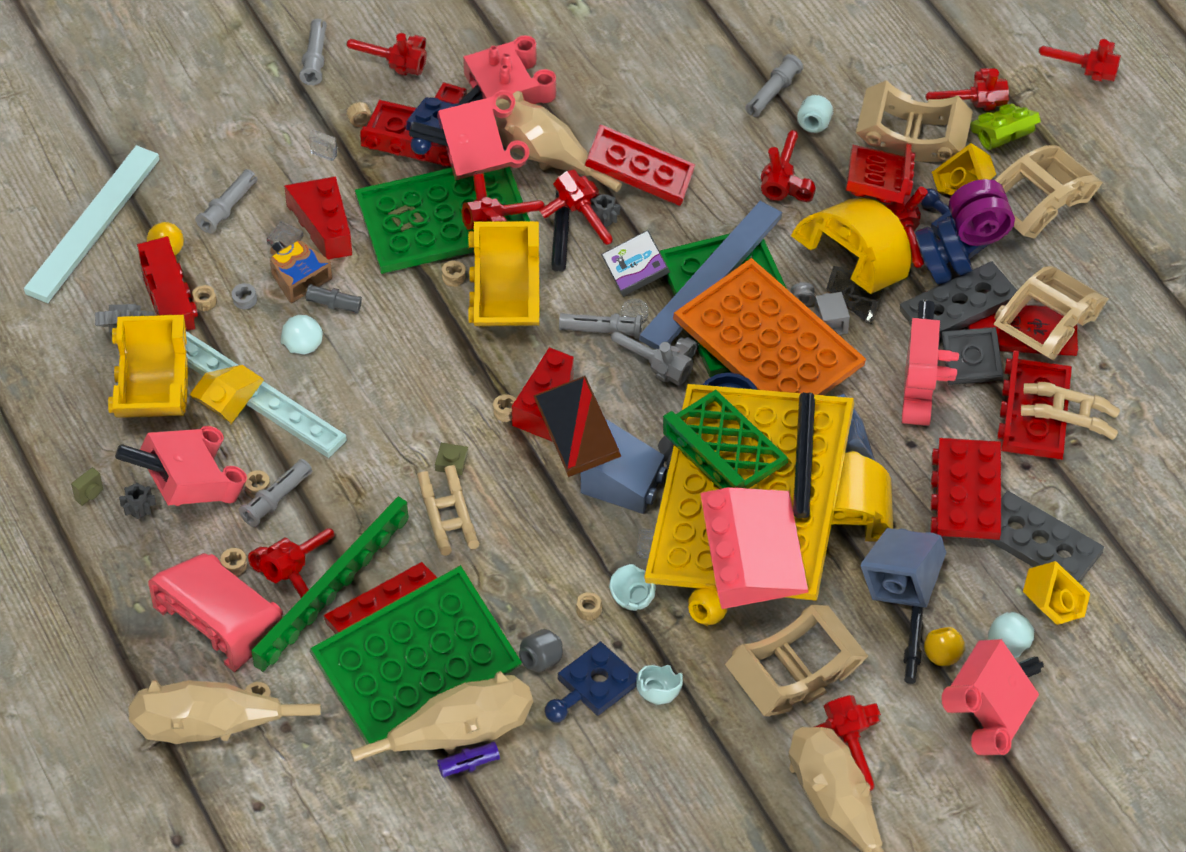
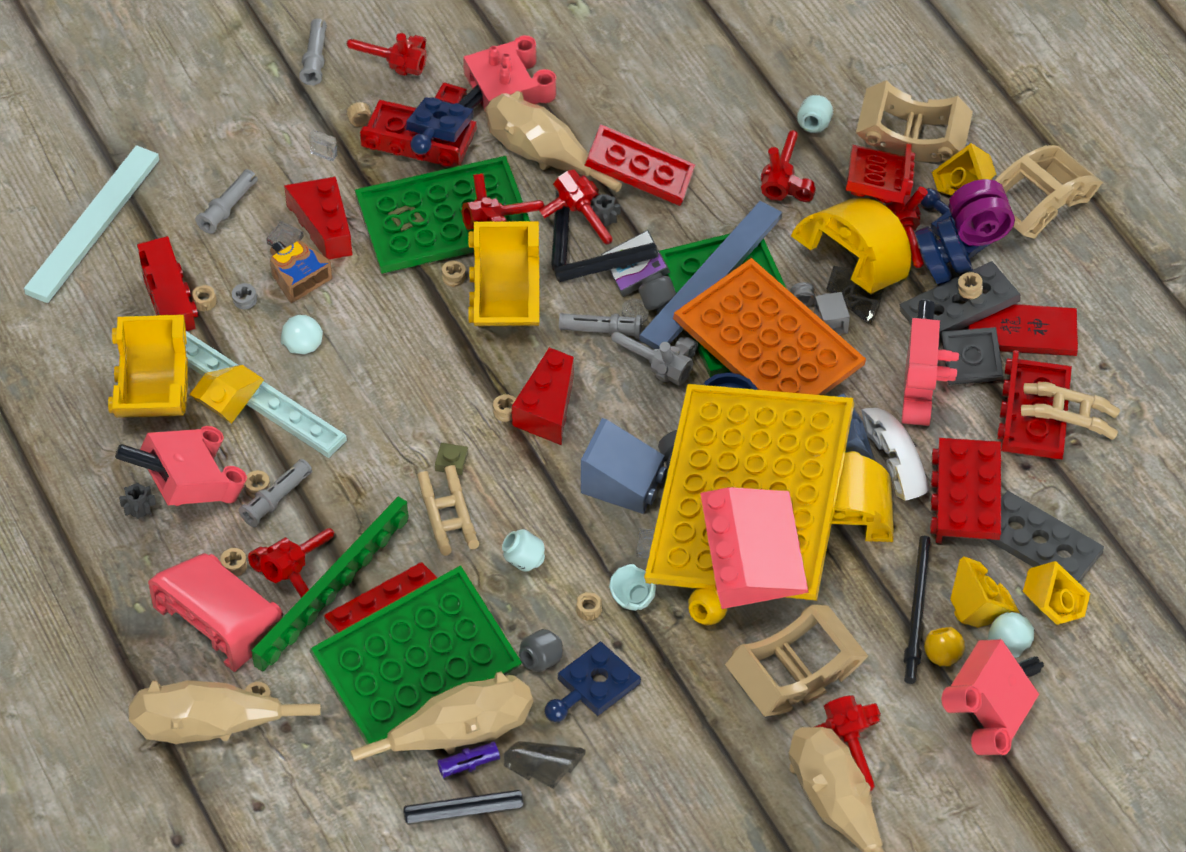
olive plate [71,467,103,506] -> none
light grey gear [95,304,155,333] -> none
yellow piece [147,222,184,256] -> none
dark grey pin [306,284,362,314] -> none
coral piece [409,90,530,180] -> none
tile [534,376,621,477] -> none
light aqua hair [636,665,683,705] -> none
green fence [663,389,788,489] -> none
light grey pin [745,54,804,117] -> none
black axle [793,392,815,519] -> none
sand blue slope [861,528,946,608] -> none
red piece [925,68,1009,111] -> none
lime plate [970,104,1041,151] -> none
tan window [993,266,1109,360] -> none
red piece [1039,39,1121,82] -> none
none -> axle [403,790,523,823]
none -> light aqua head [502,529,545,572]
none -> clear smoke slope [504,741,586,789]
none -> black axle [555,242,659,282]
none -> dark grey head [638,273,677,314]
none -> white brick [861,408,929,501]
none -> yellow slope [950,556,1020,628]
none -> tan bush [958,272,983,299]

